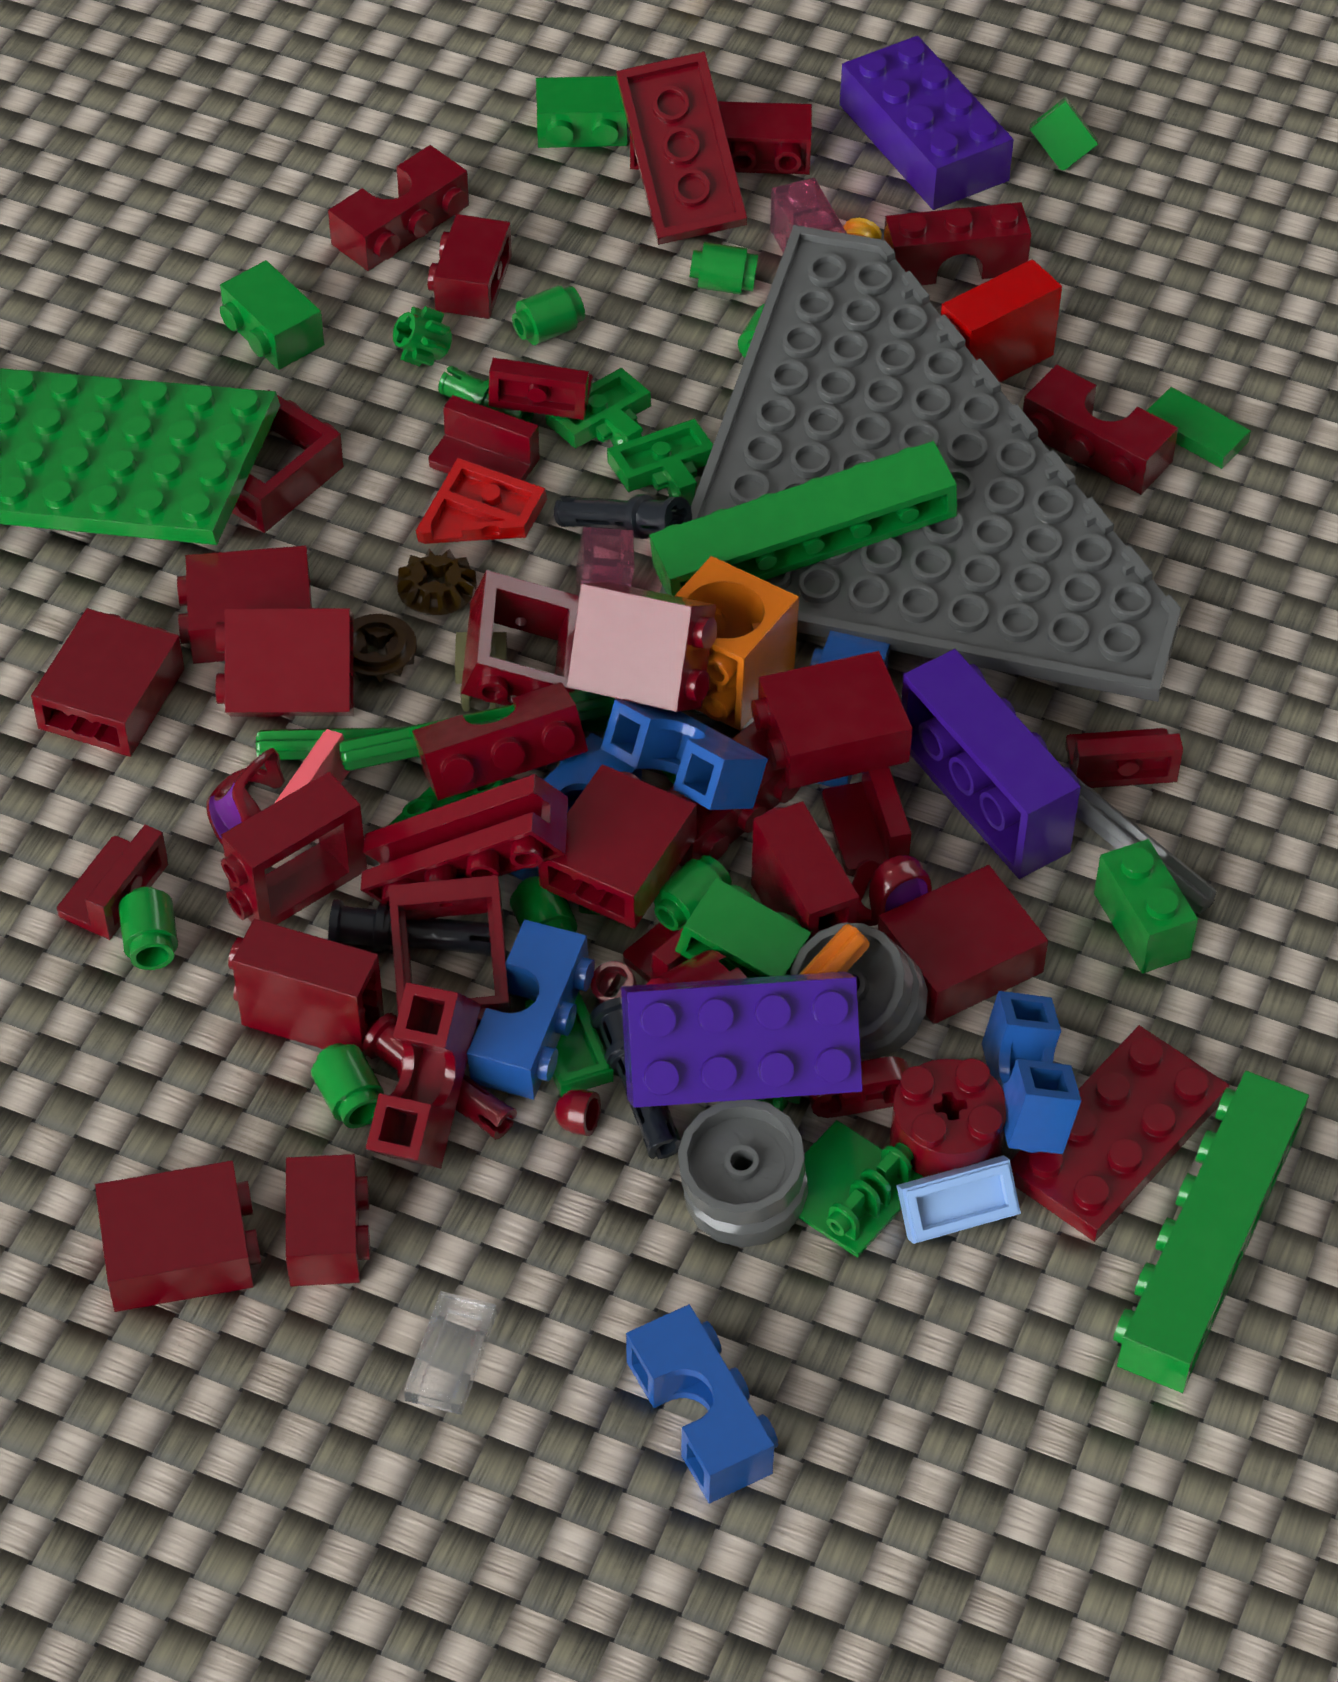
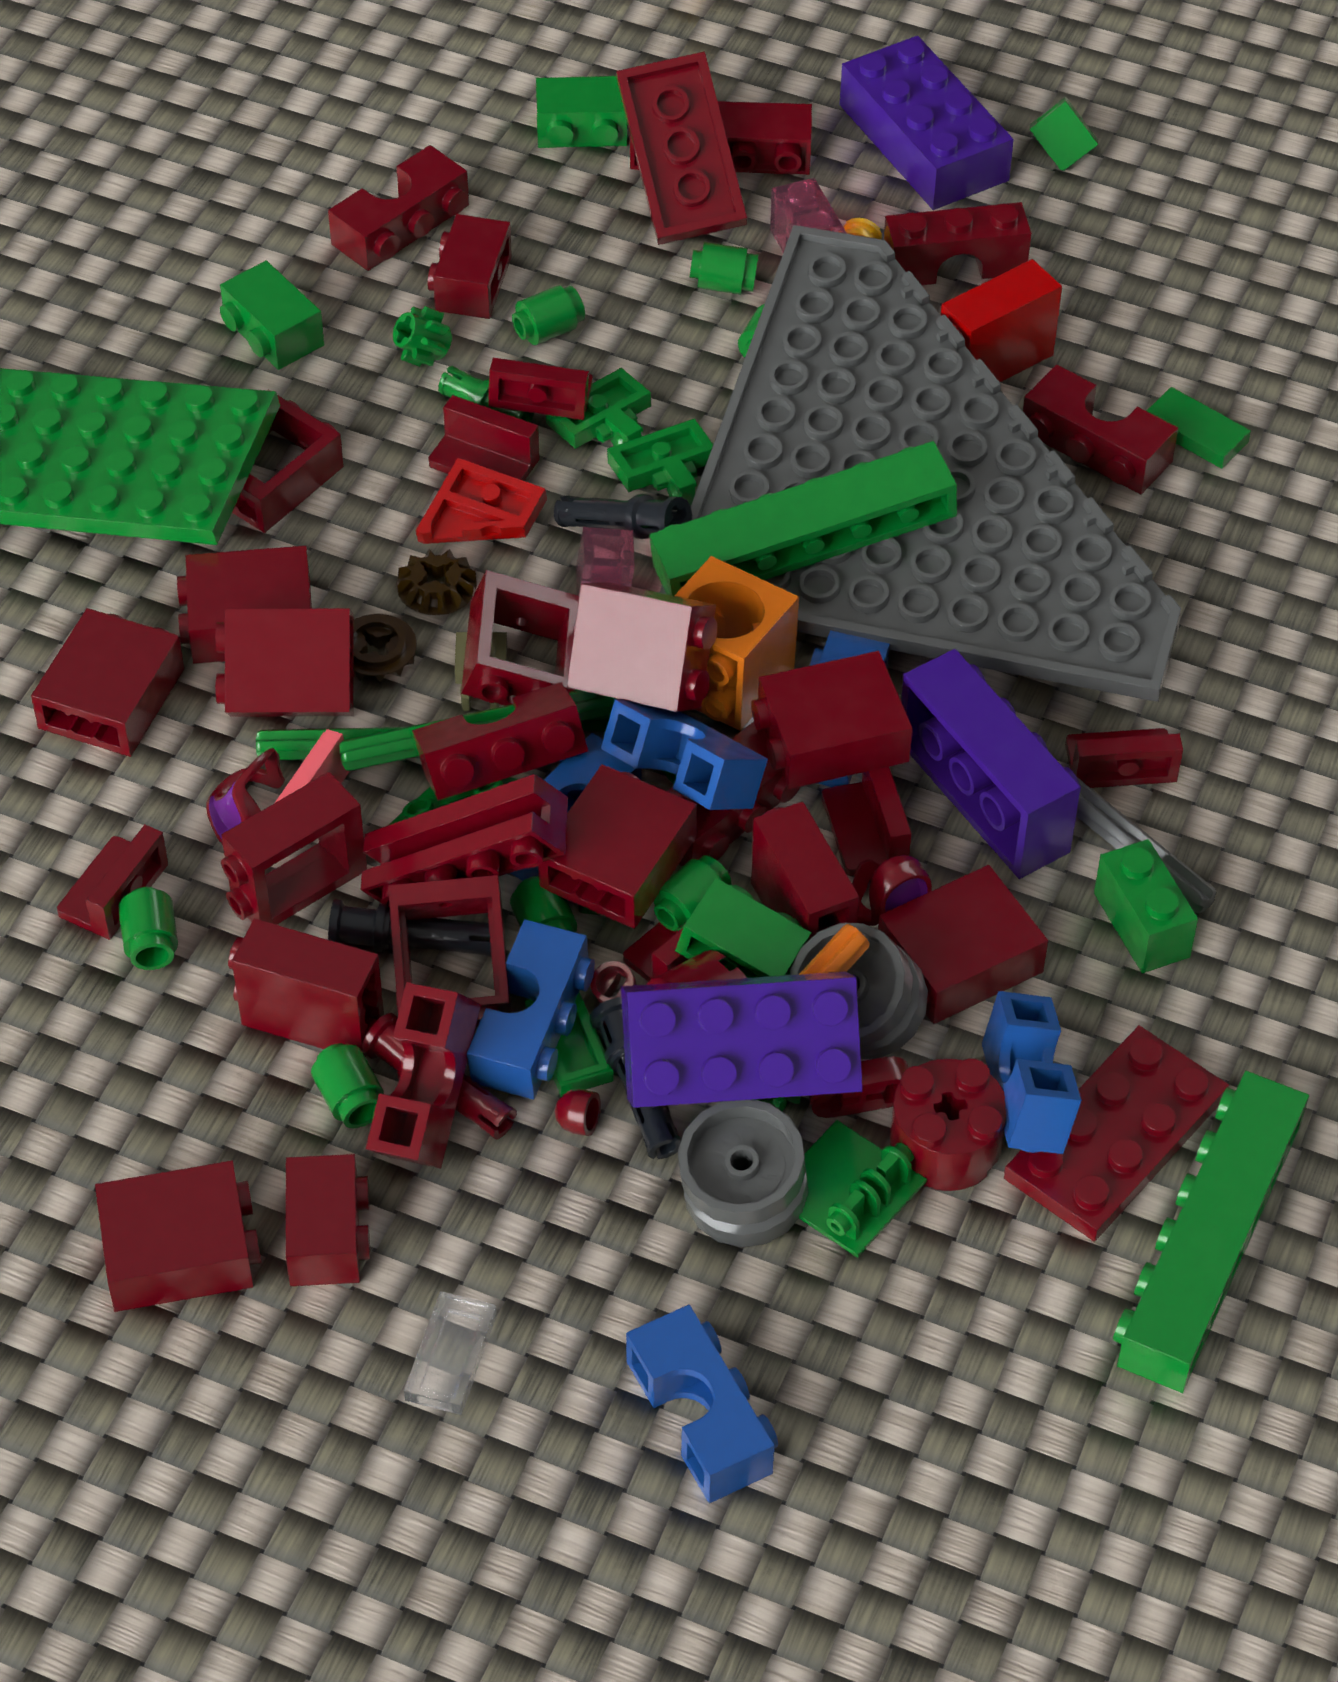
light blue tile [896,1155,1021,1244] -> none

